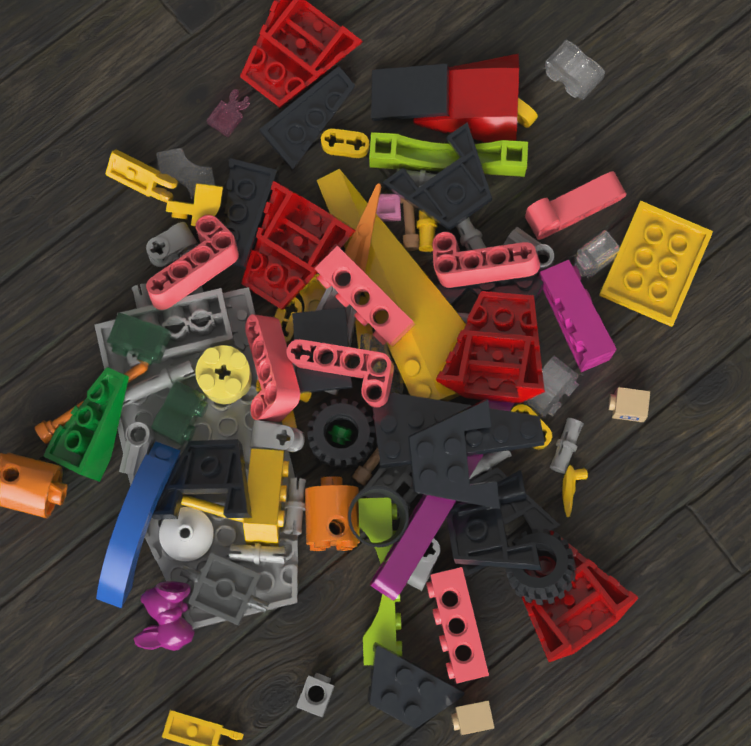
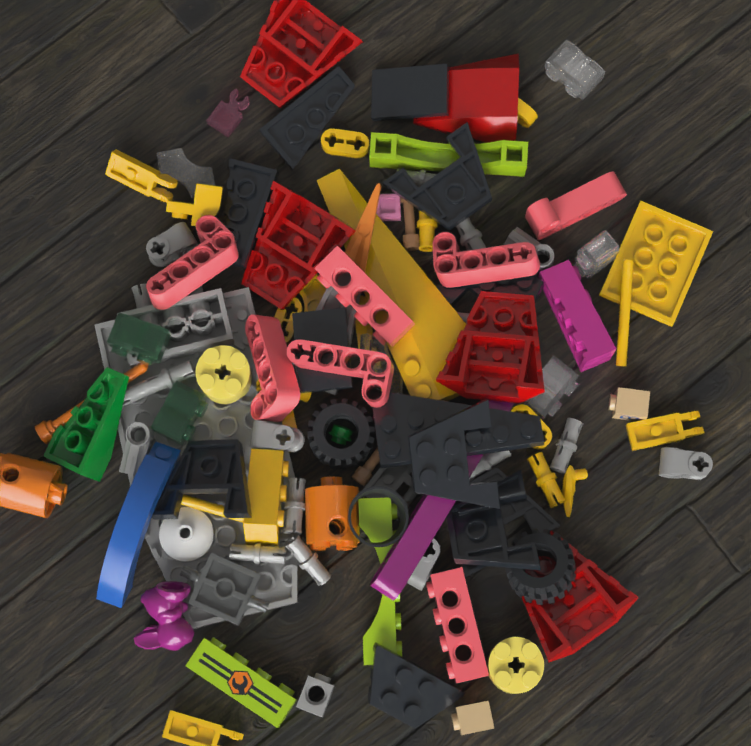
none -> lime brick [185,637,297,728]
none -> light grey pin [285,534,332,586]
none -> light yellow brick [487,637,544,694]
none -> yellow pin [527,452,566,508]
none -> yellow bar [616,260,634,366]
none -> yellow hinge [626,411,704,451]
none -> light grey piece [659,447,713,480]

